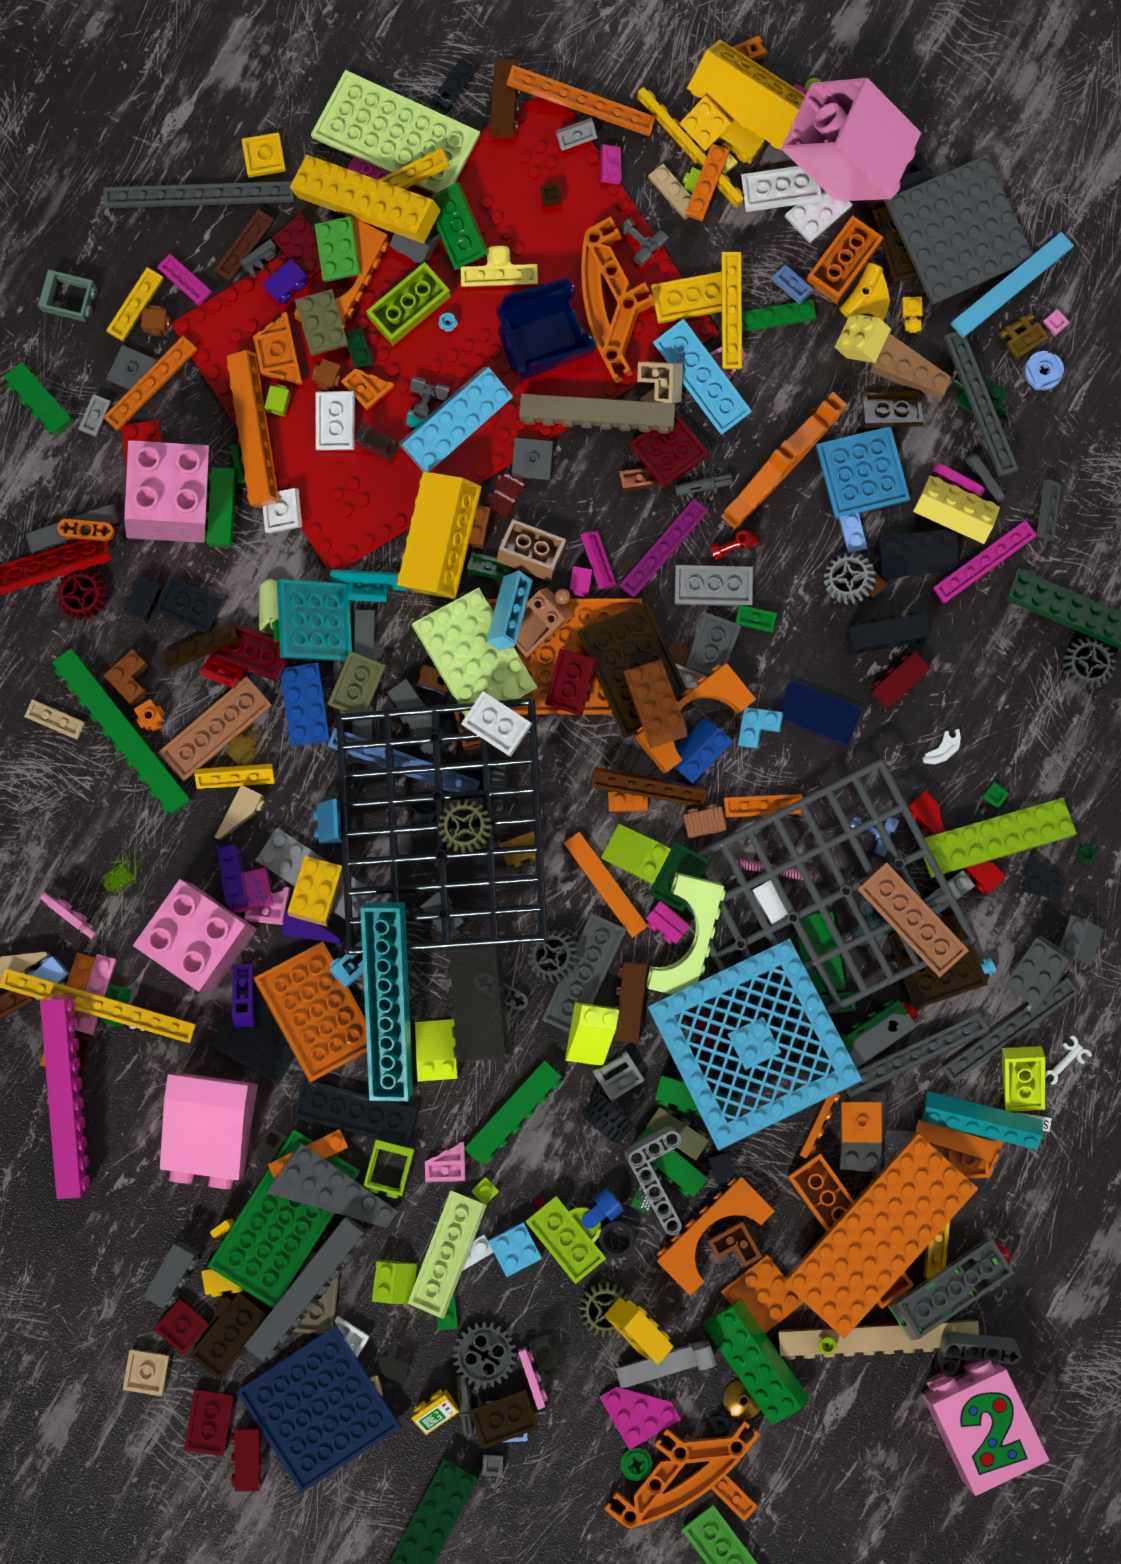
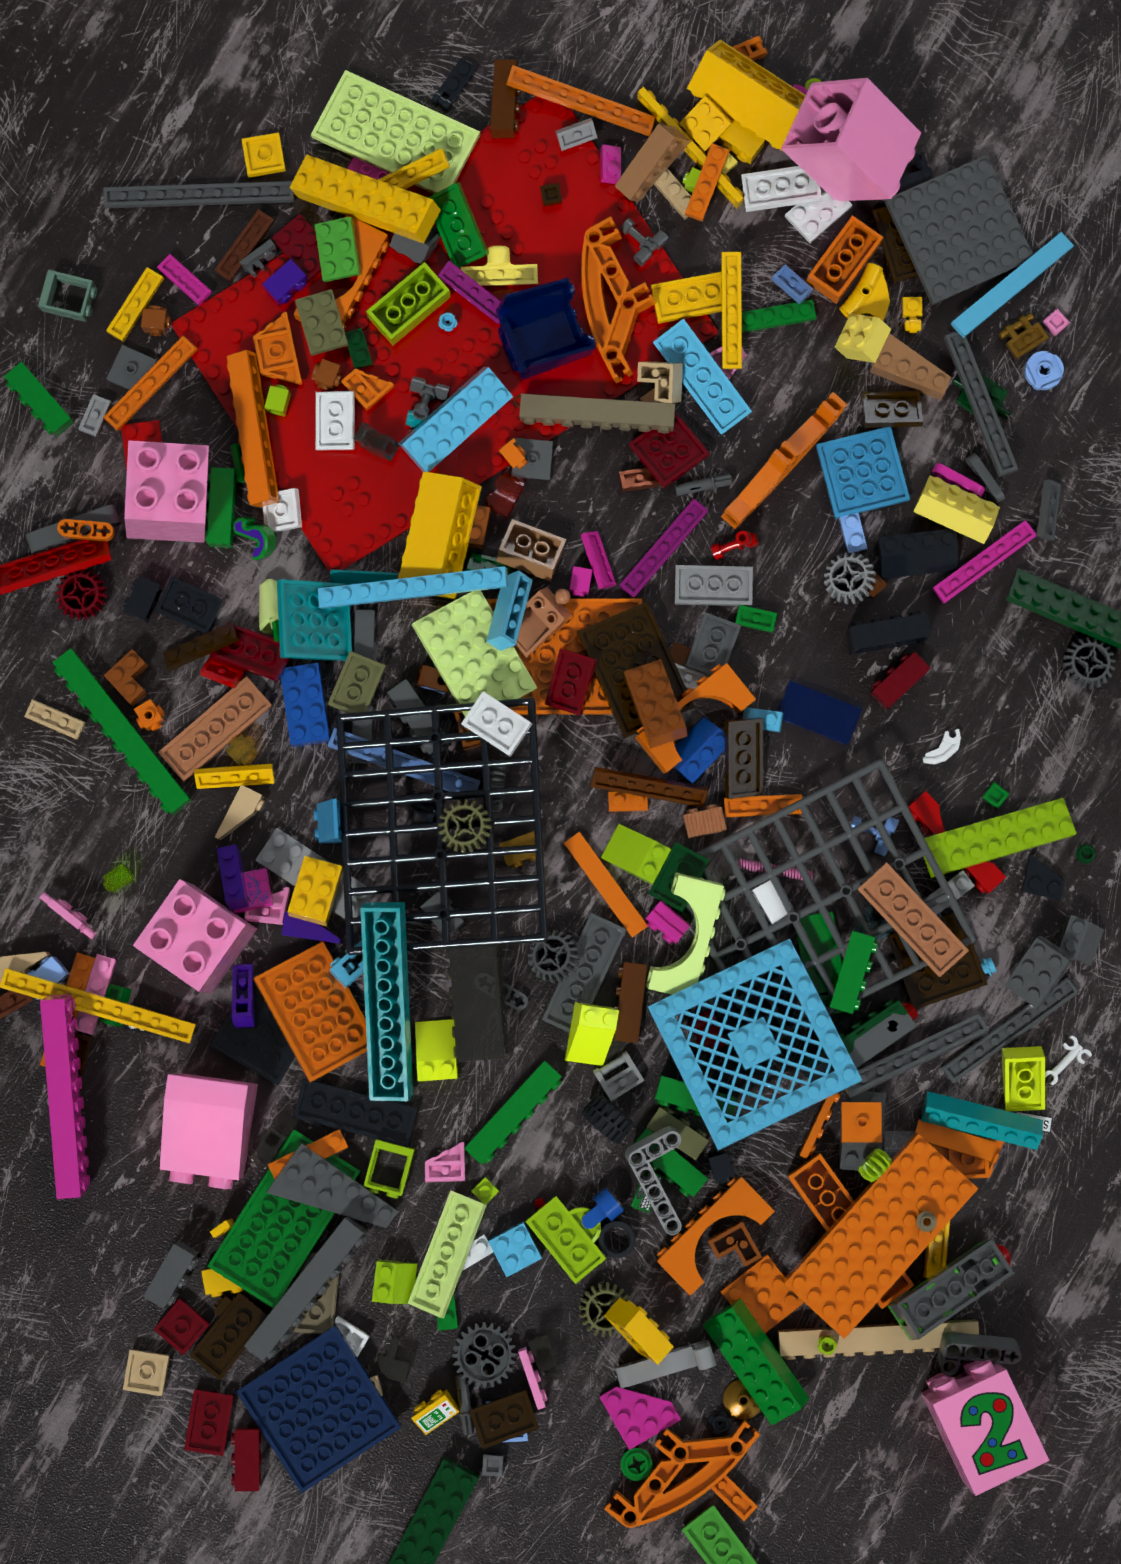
none -> green animal [233,517,276,560]
none -> medium azure plate [318,566,508,609]
none -> magenta plate [438,261,510,324]
none -> orange brick [499,438,528,470]
none -> medium nougat wedge [615,124,691,202]
none -> dark brown plate [725,717,763,799]
none -> green brick [830,930,878,1014]
none -> lime gear [858,1148,892,1183]
none -> dark tan plate [916,1211,937,1232]

